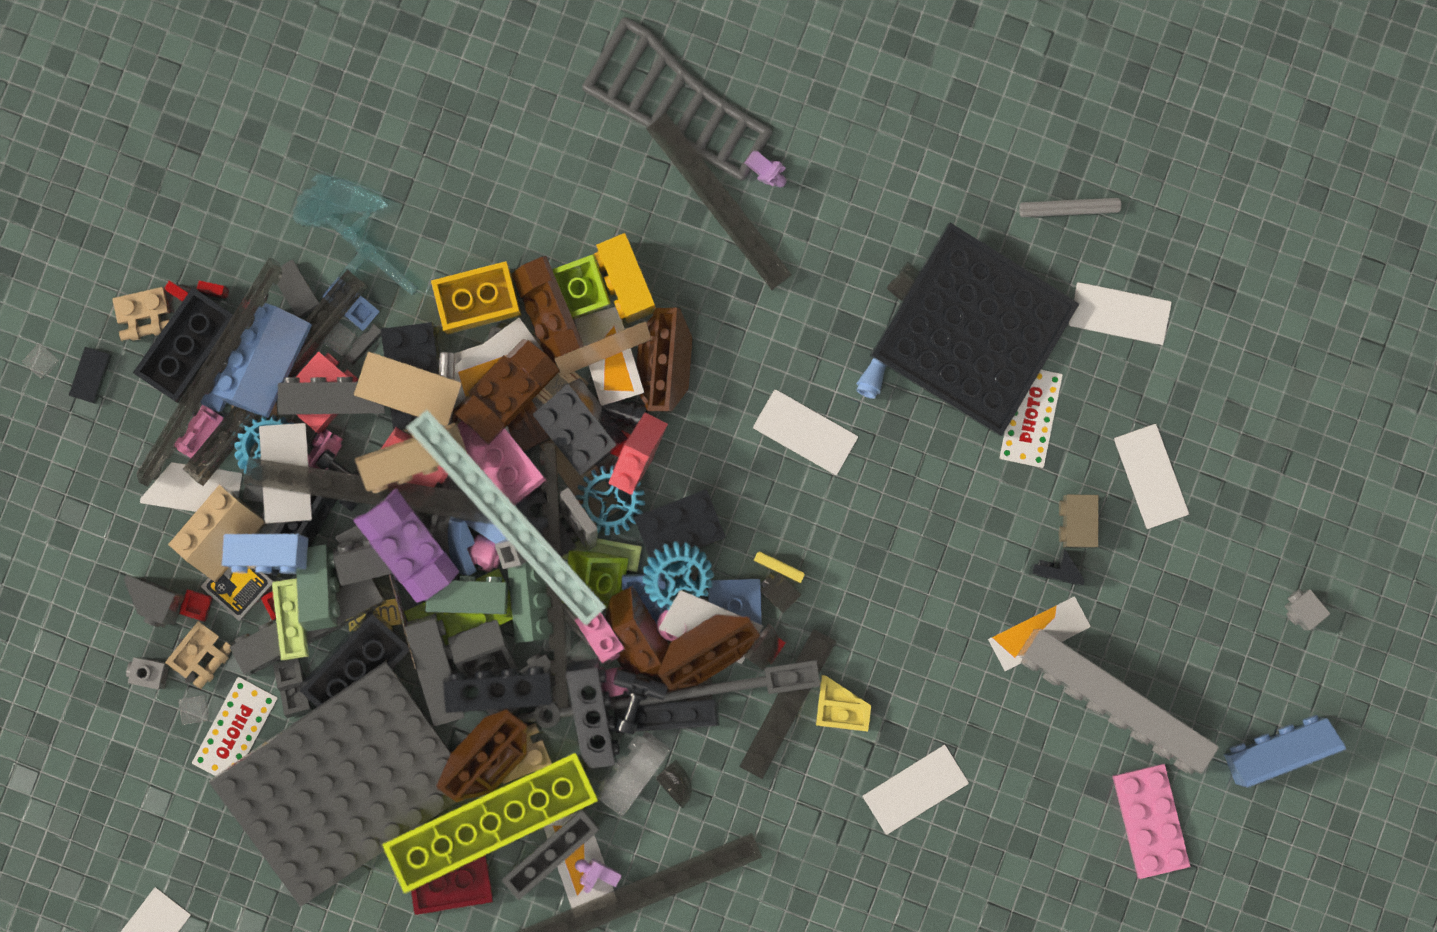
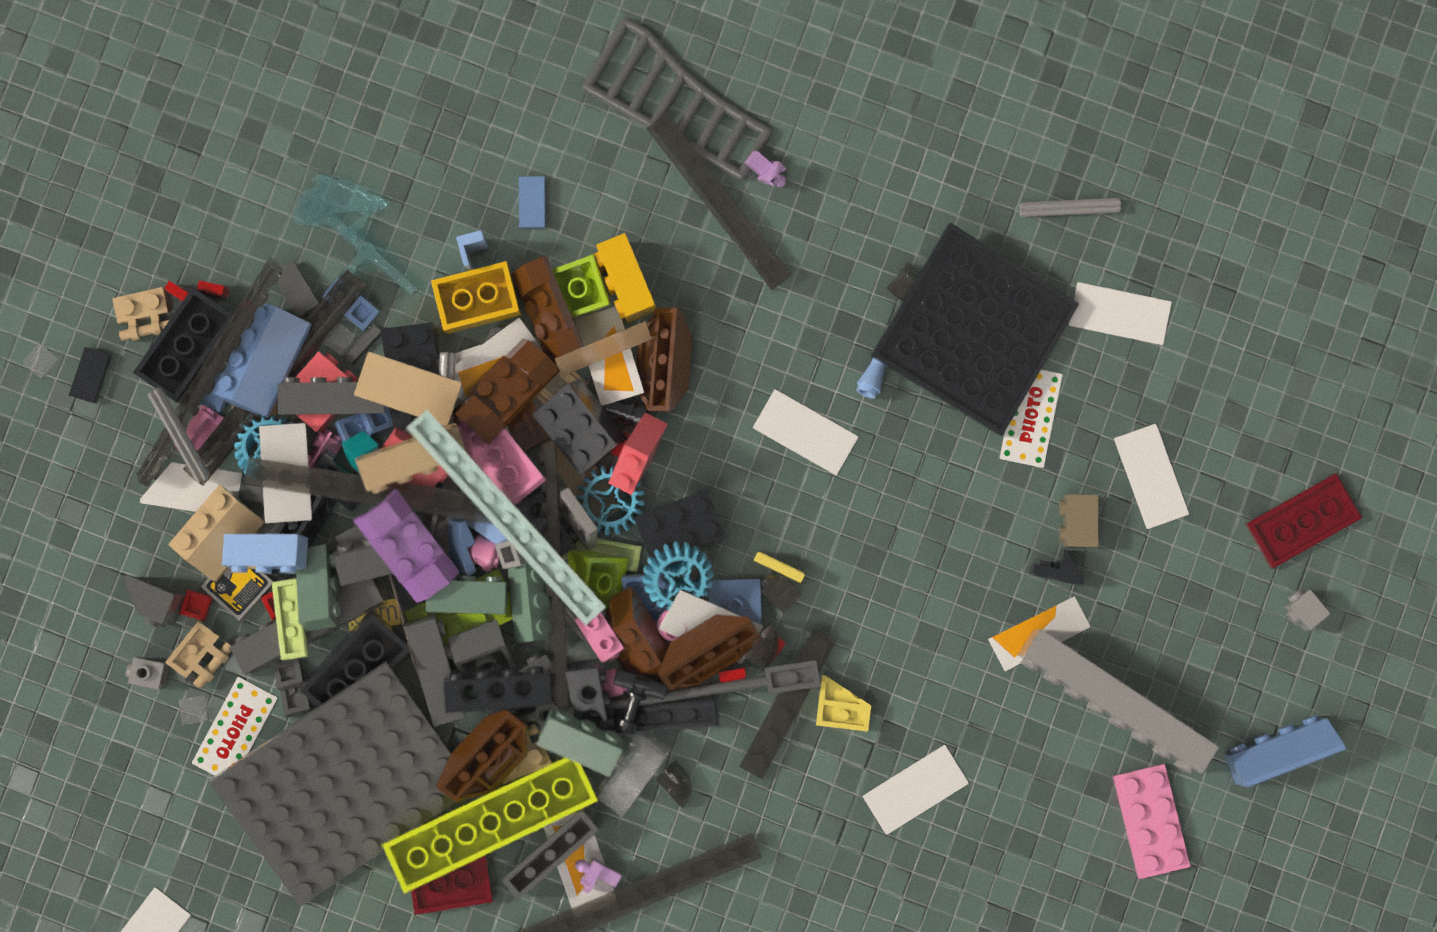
none -> light grey axle [148,387,210,483]
none -> medium blue slope [334,406,393,442]
none -> teal panel [341,431,379,474]
none -> light blue panel [456,230,489,271]
none -> medium blue tile [519,176,546,229]
none -> sand green brick [537,708,624,777]
none -> red tile [719,668,746,682]
none -> dark red tile [1245,473,1362,569]

